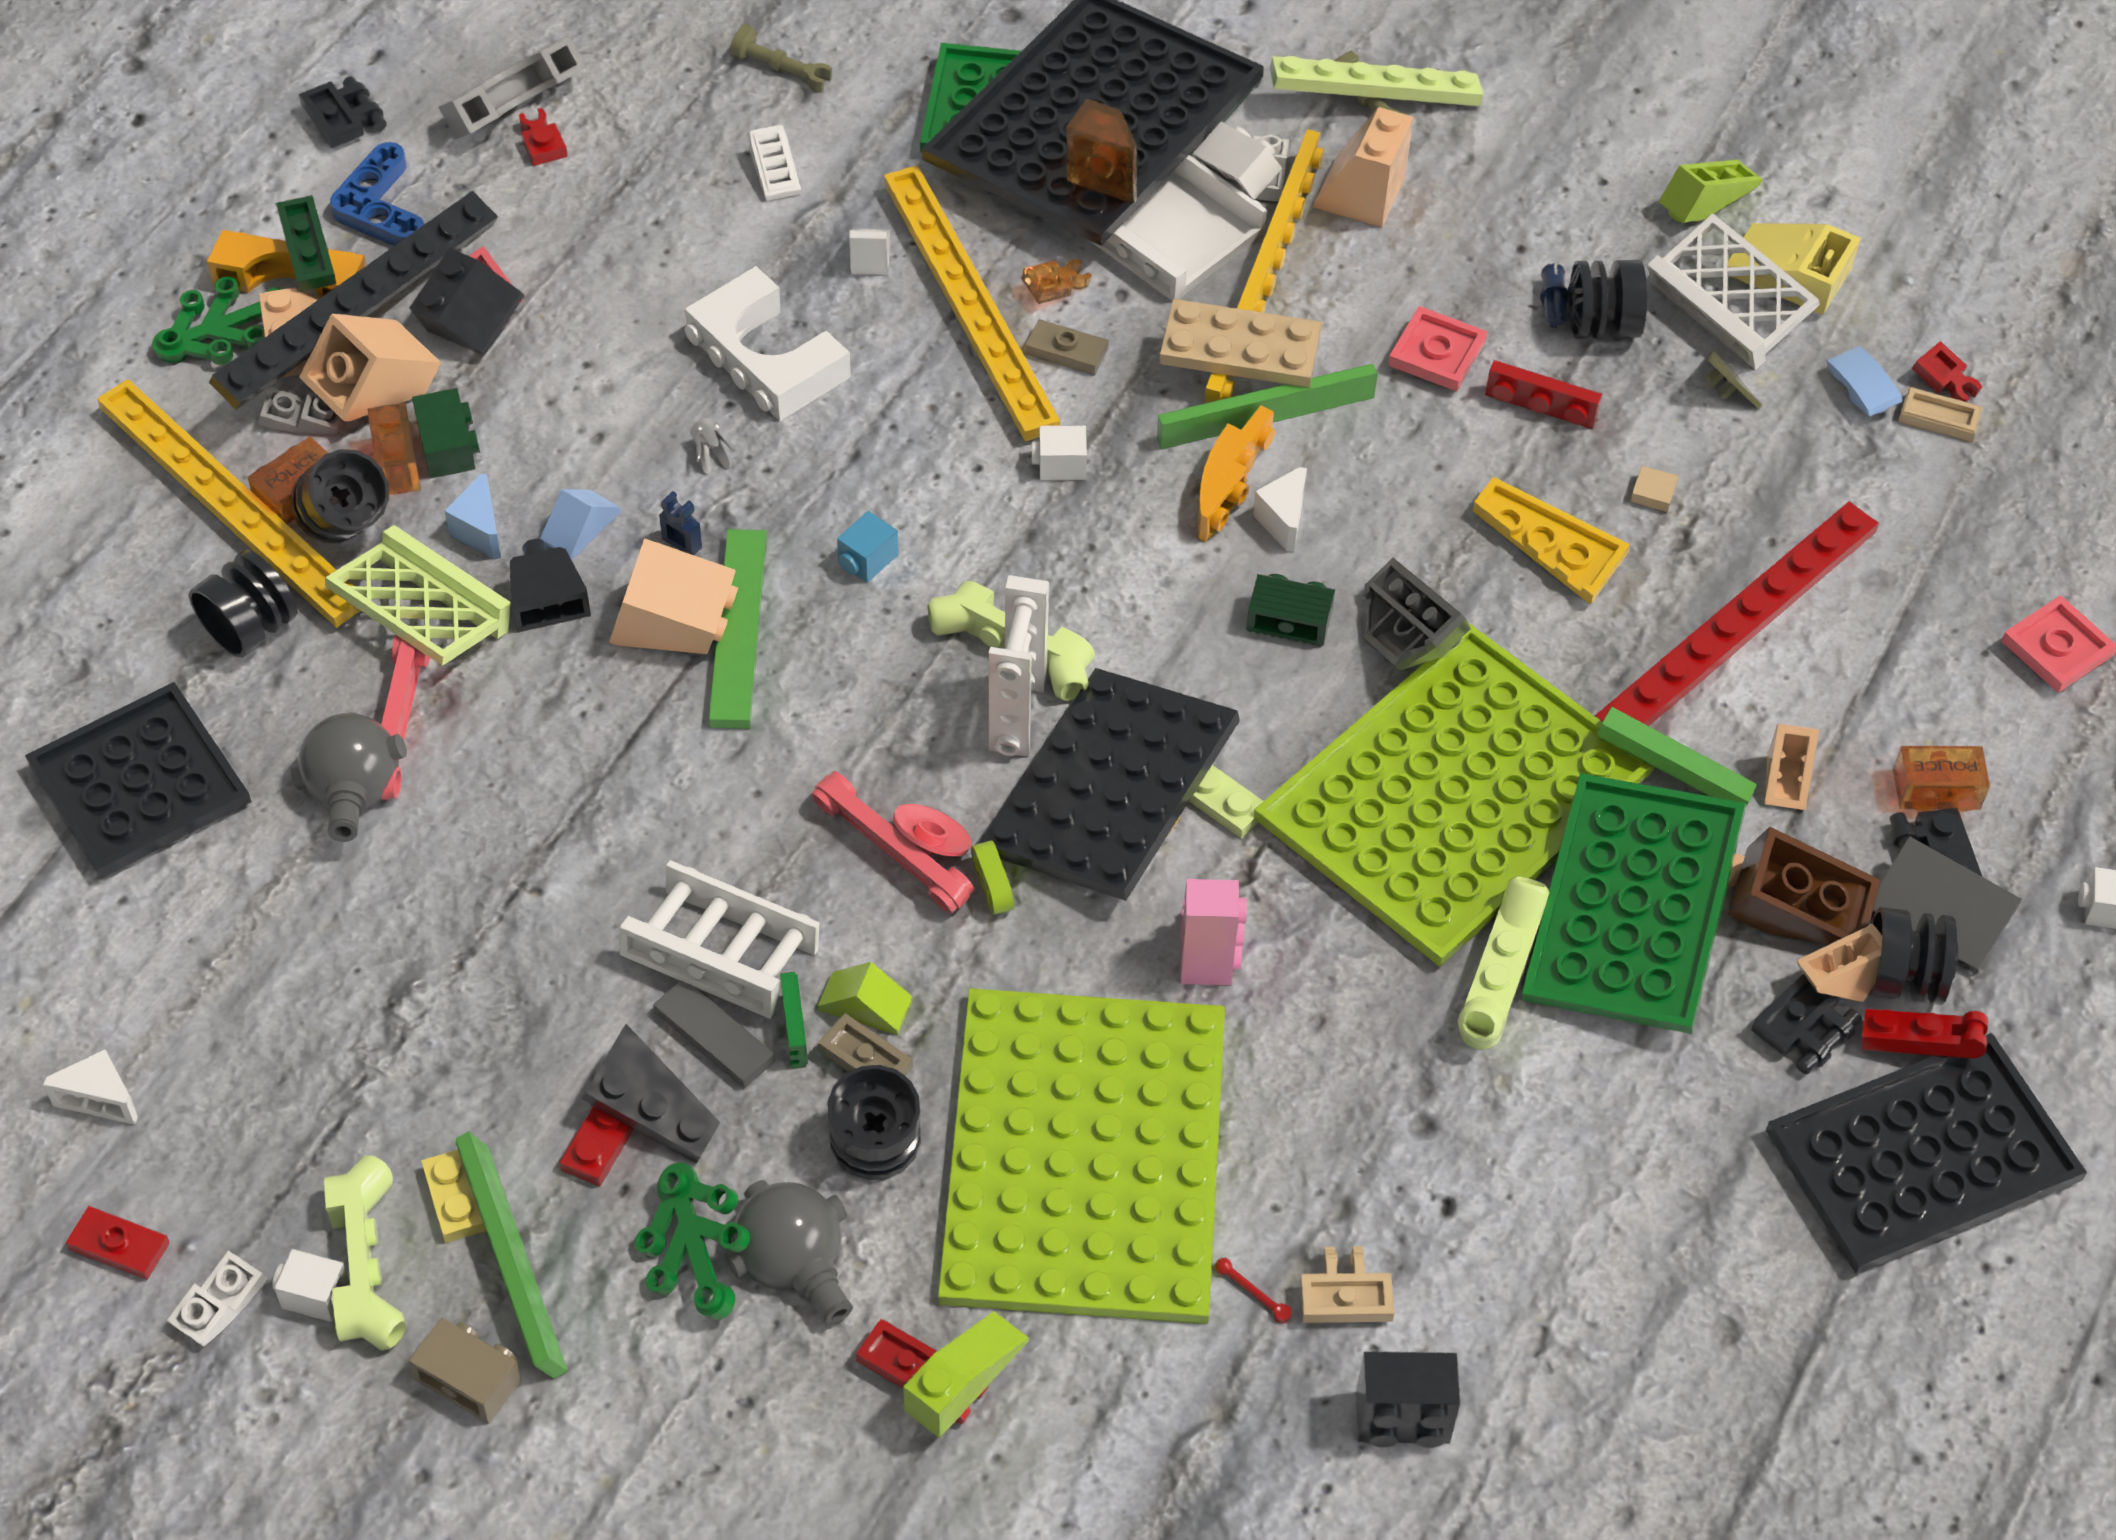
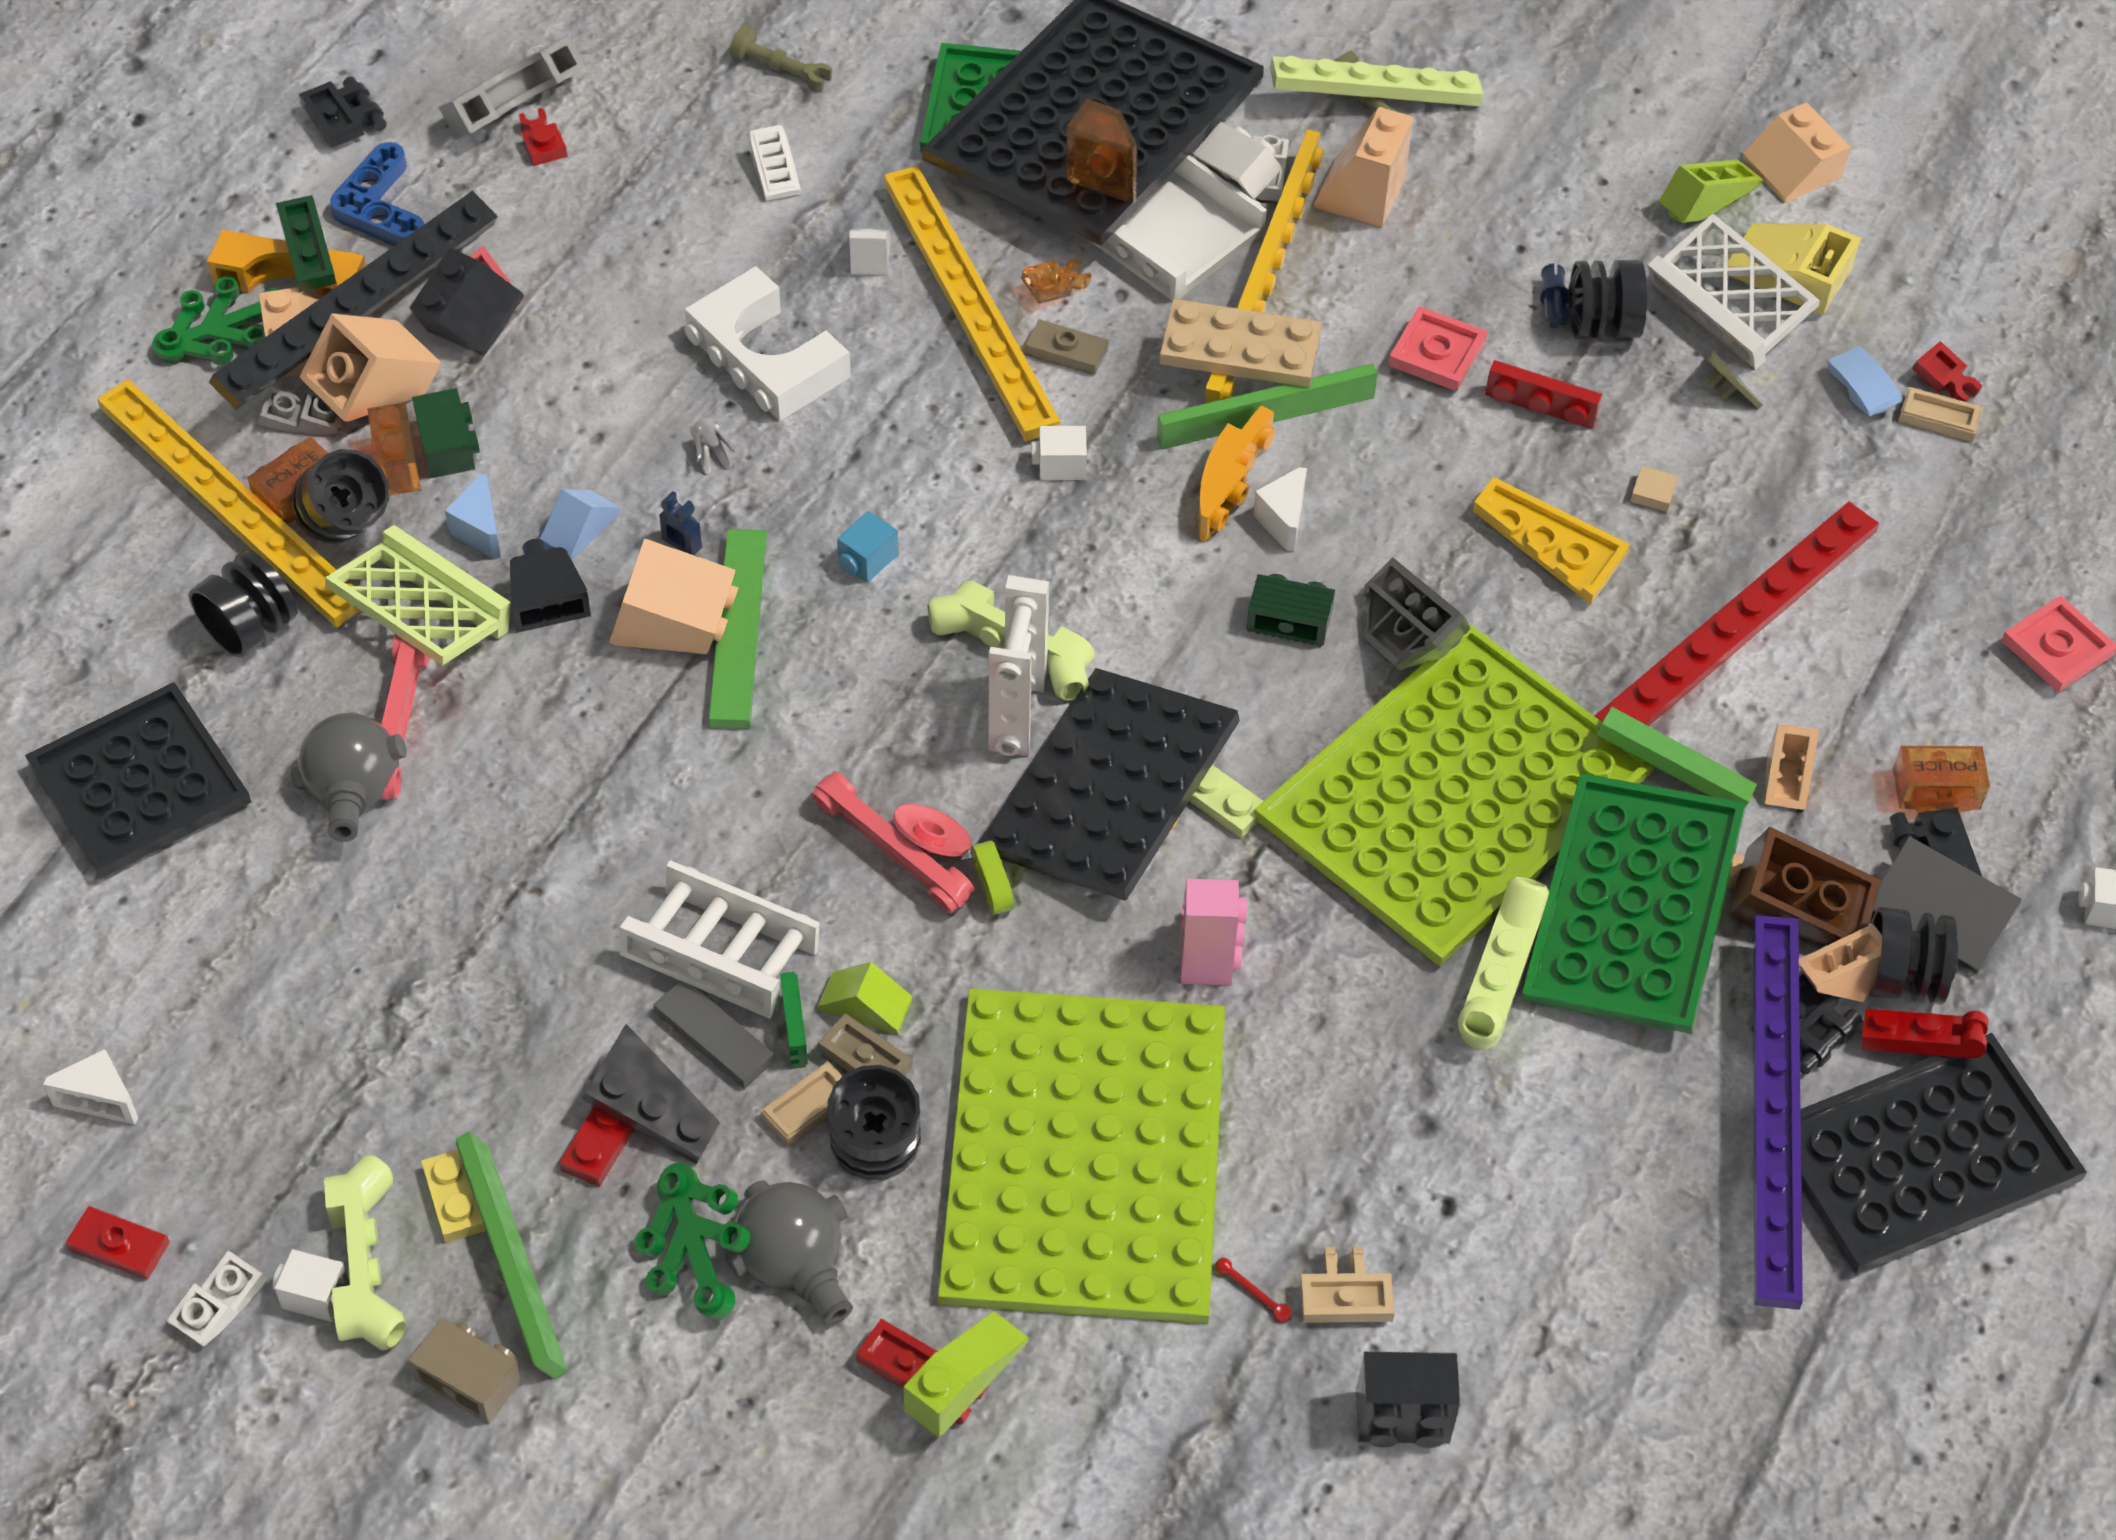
none -> tan tile [760,1061,843,1147]
none -> light nougat slope [1742,102,1851,203]
none -> dark purple plate [1753,915,1803,1310]

